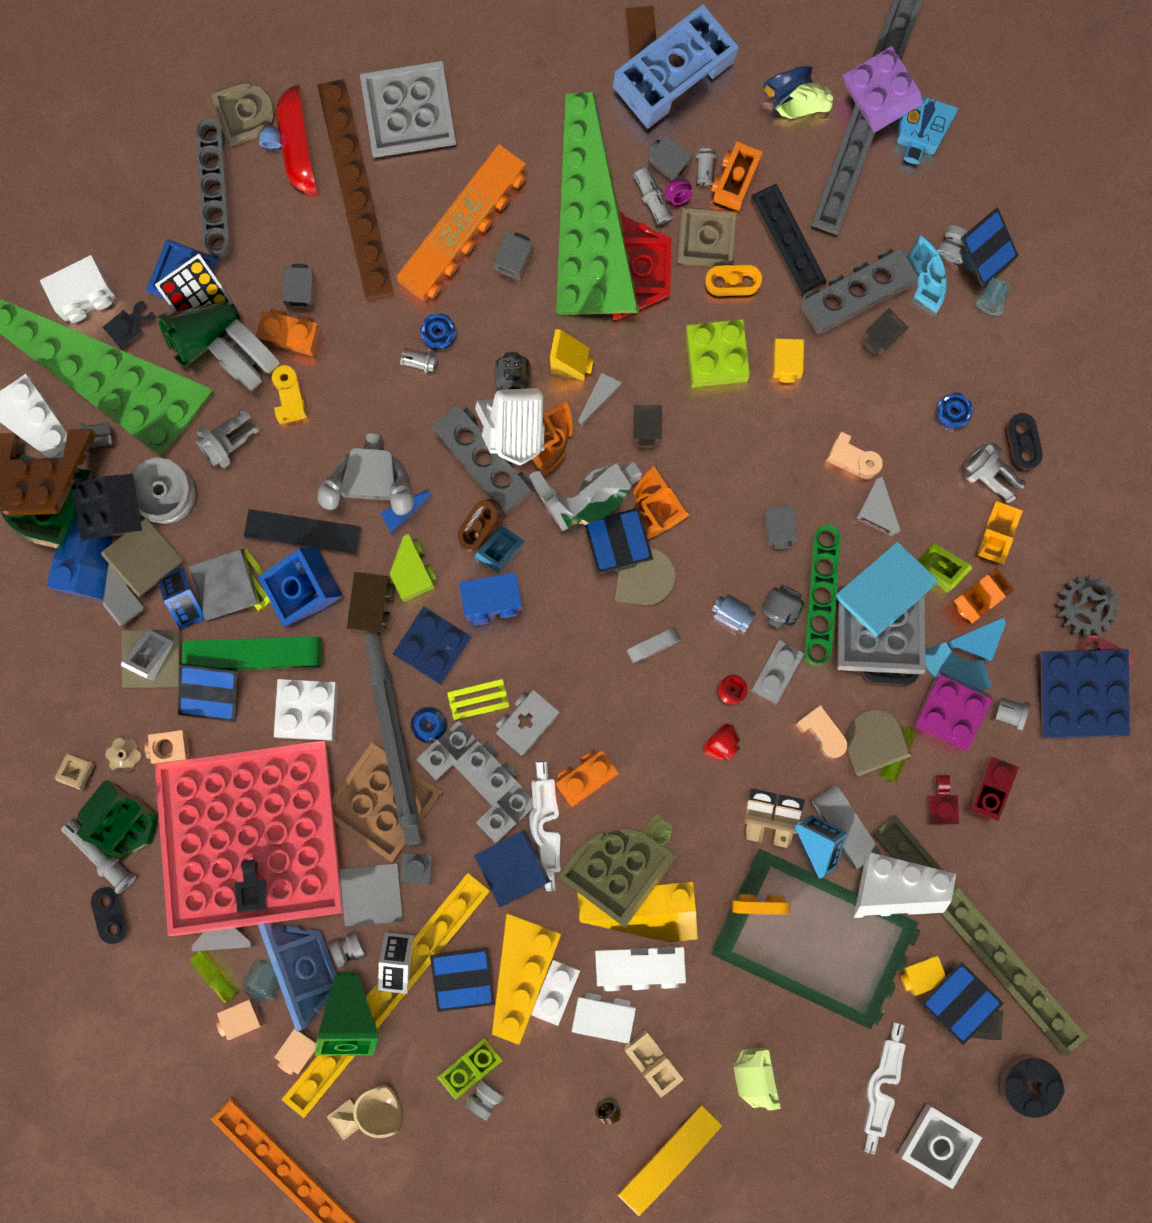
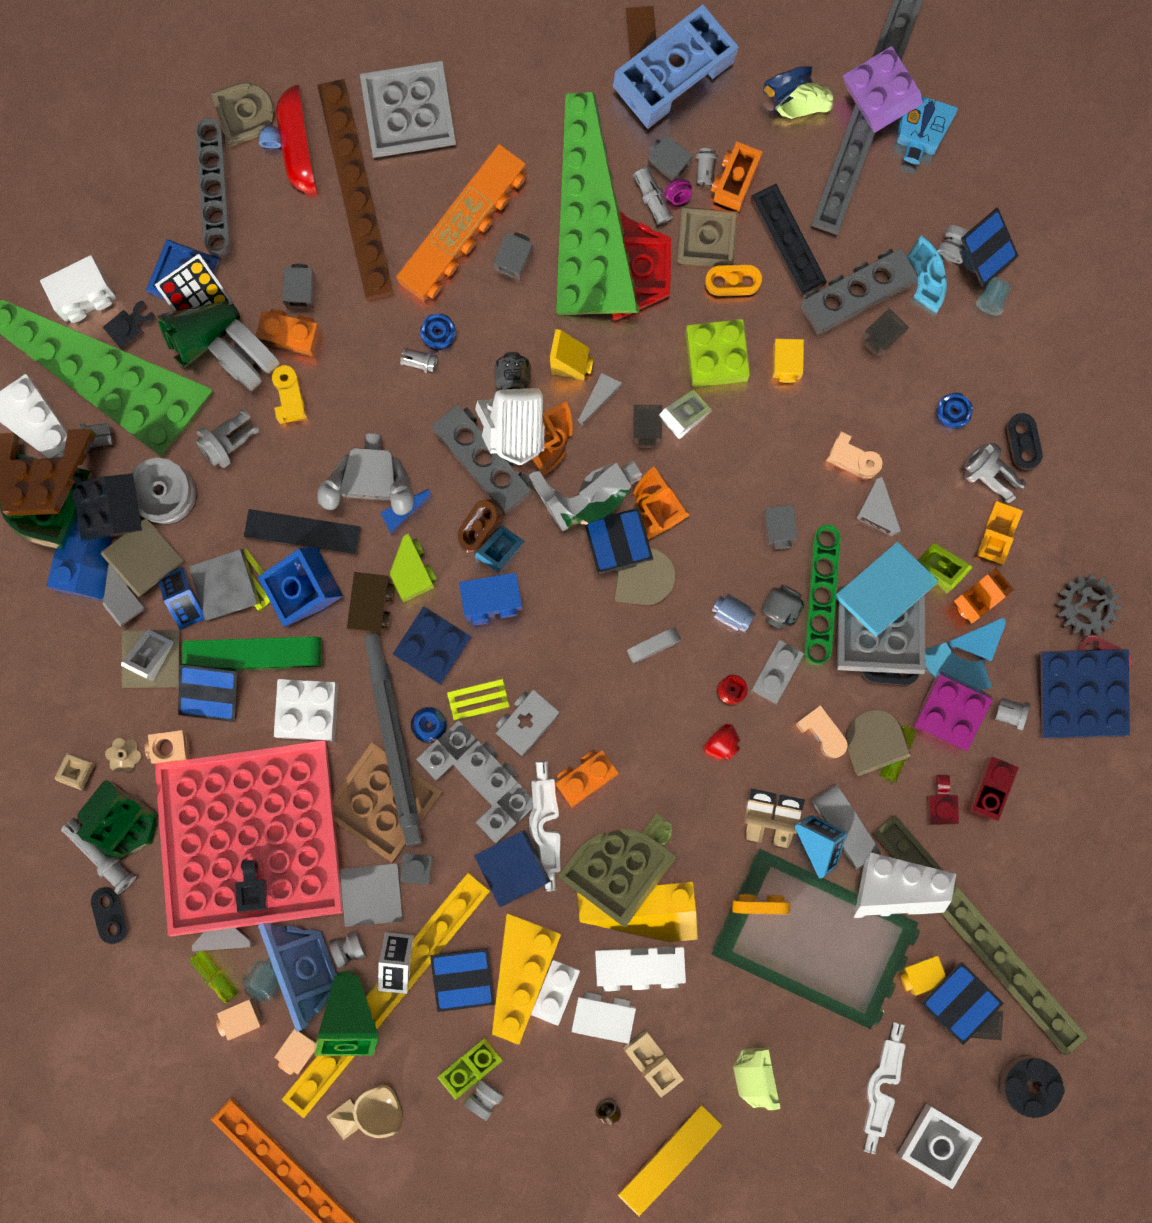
none -> white slope [659,390,712,439]

